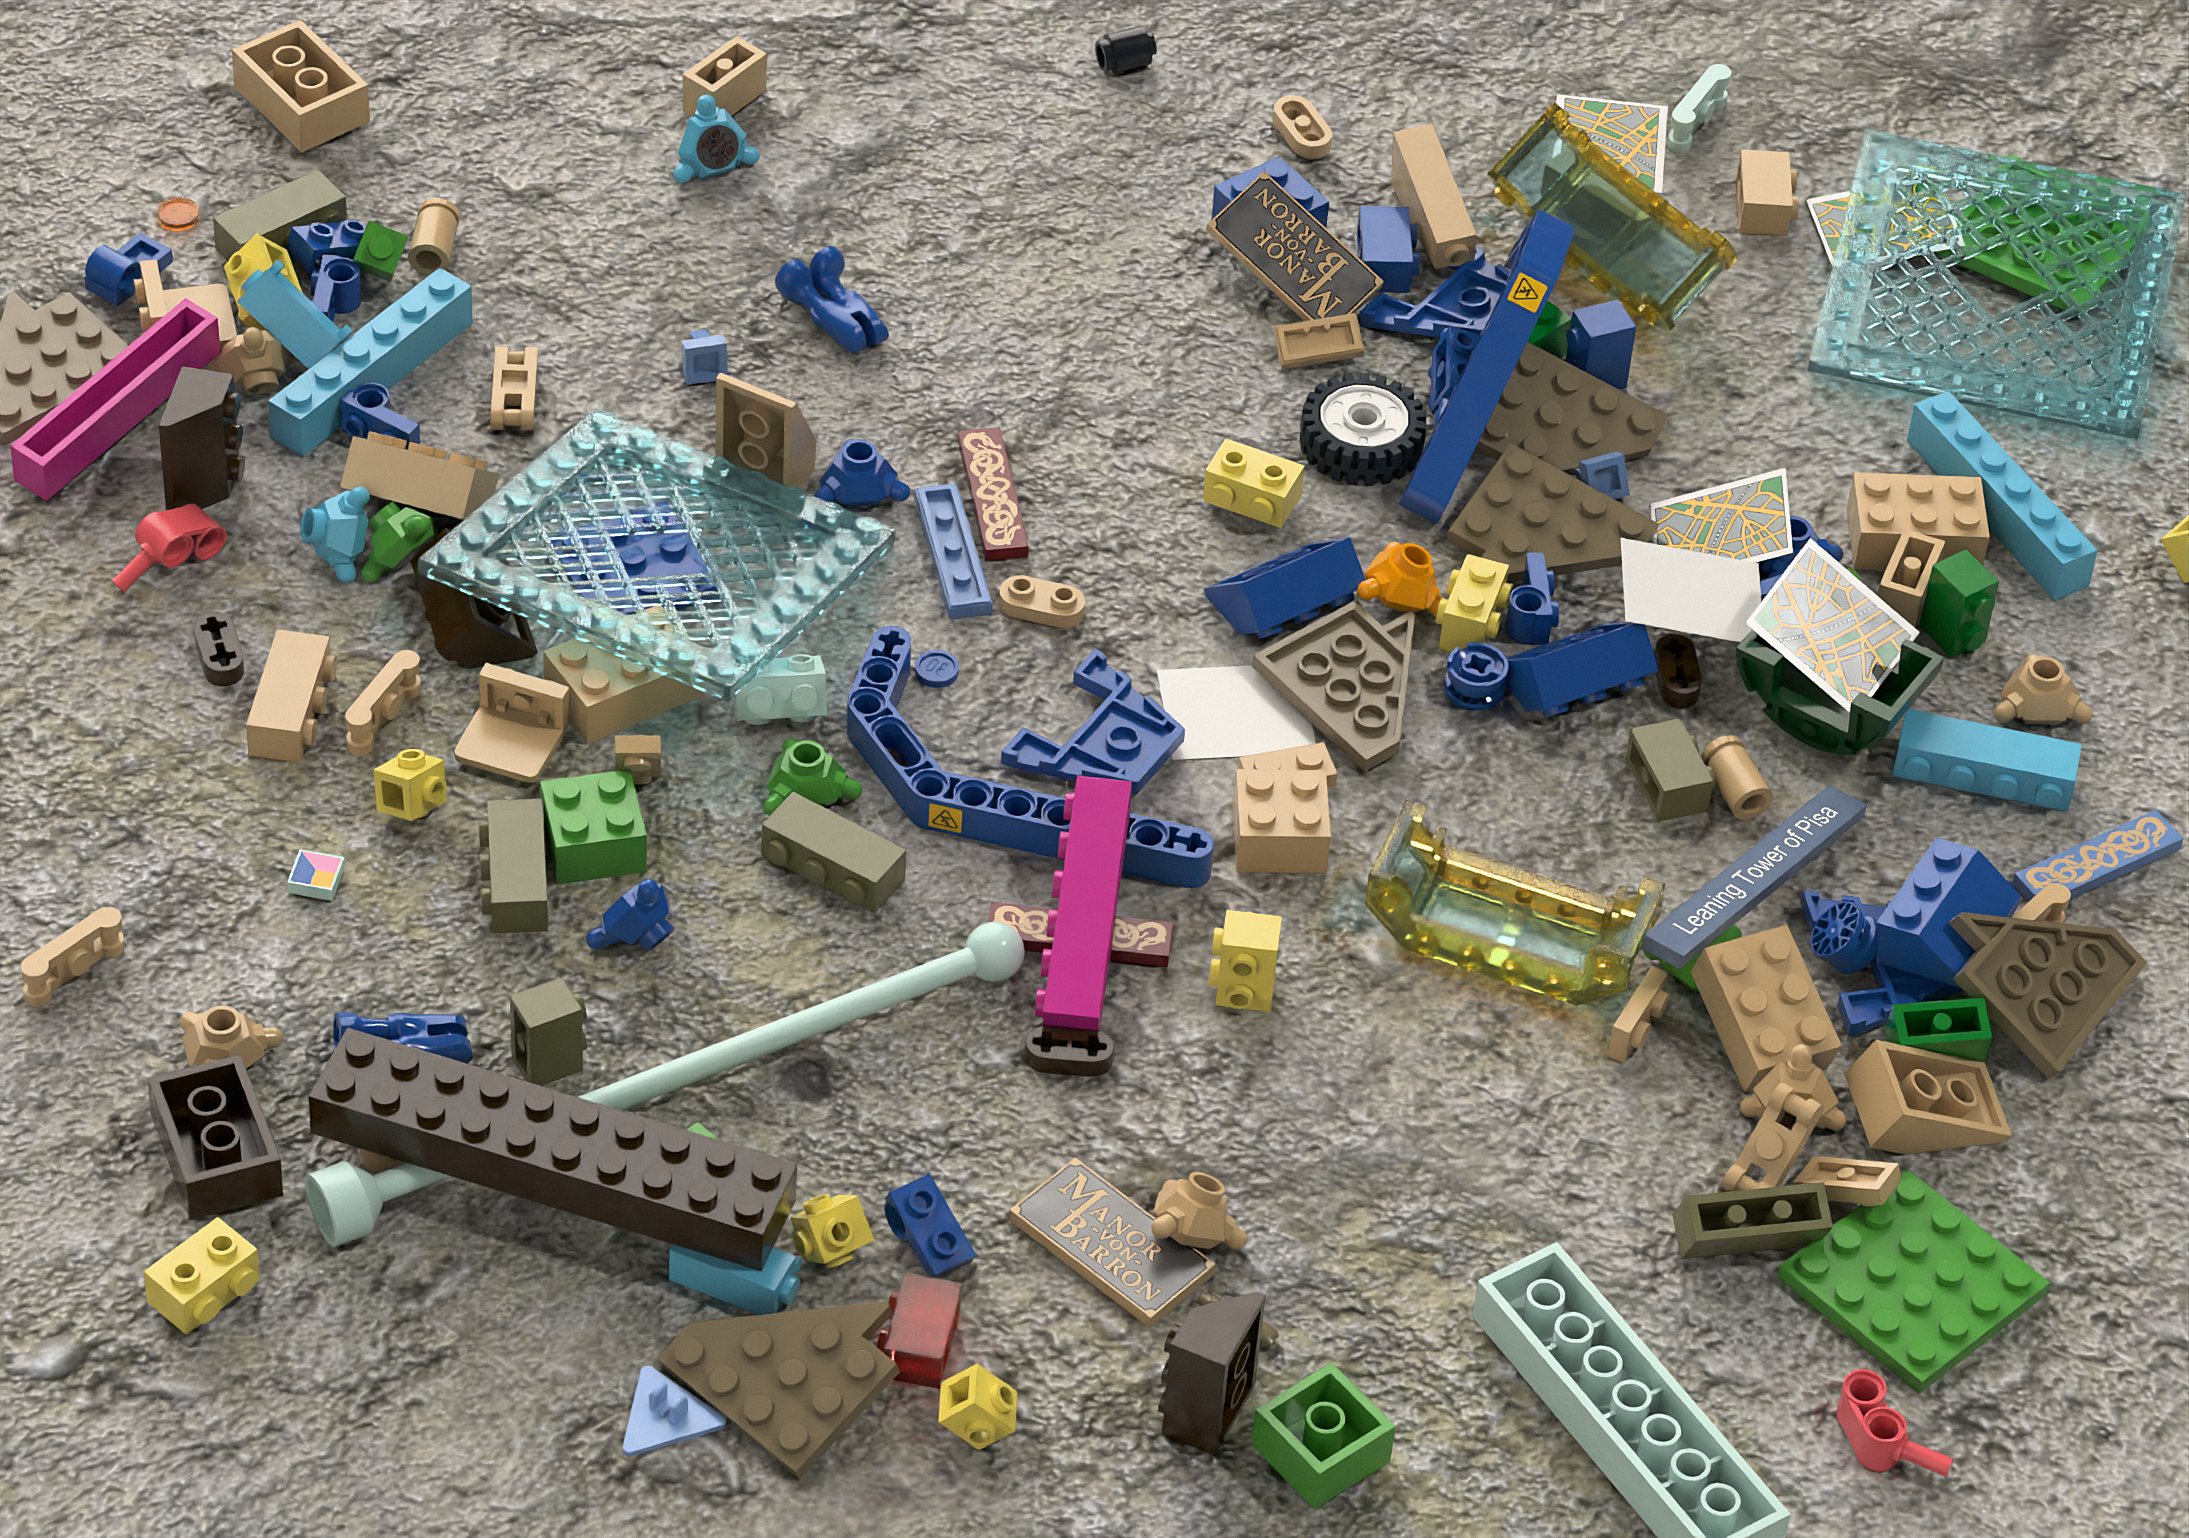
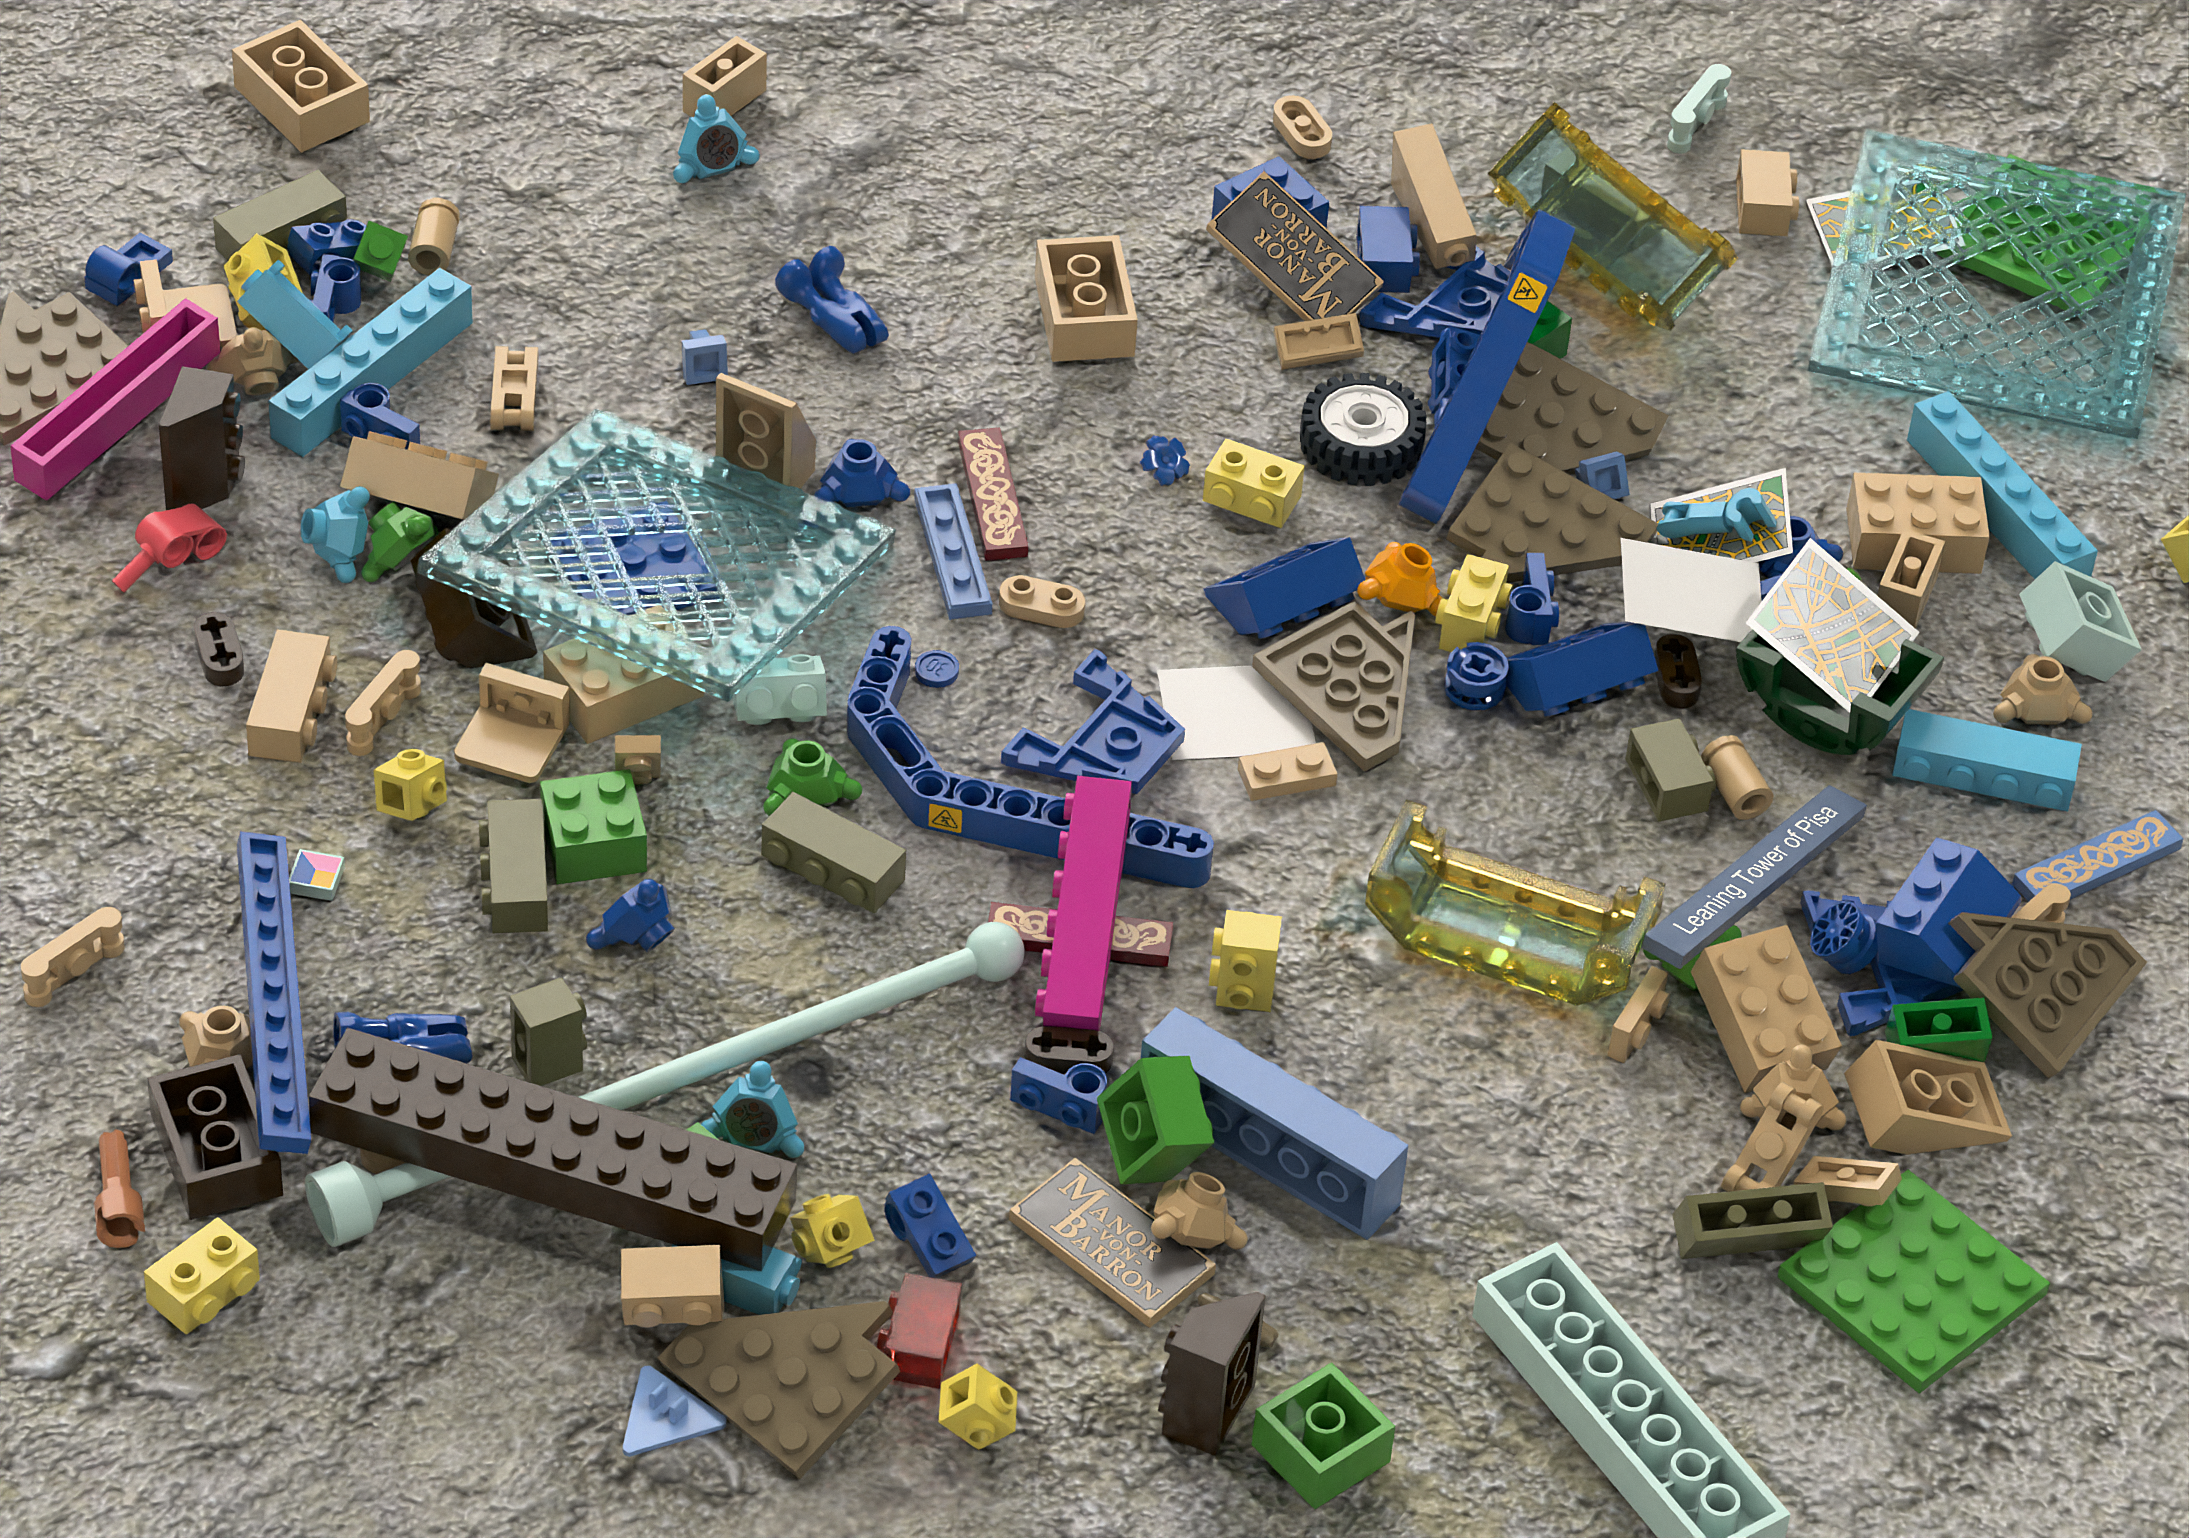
clear orange piece [157,197,200,231] -> none
black brick [1095,26,1157,73] -> none
tan brick [1232,769,1331,874] -> none
sticker [1551,94,1668,193] -> none
blue brick [1563,300,1636,390] -> none
coral beam [1836,1369,1954,1477] -> none
green brick [1919,549,1999,658] -> none
none -> nougat piece [94,1129,145,1248]
none -> plate [237,831,311,1154]
none -> tan slope [621,1245,724,1327]
none -> medium azure rock [701,1061,804,1158]
none -> blue plate [1010,1057,1107,1135]
none -> tan brick [1035,235,1138,362]
none -> bright green brick [1096,1056,1214,1185]
none -> blue plant [1140,435,1190,486]
none -> medium blue brick [1141,1007,1409,1240]
none -> medium azure piece [1657,488,1777,542]
none -> light aqua brick [2019,561,2142,682]

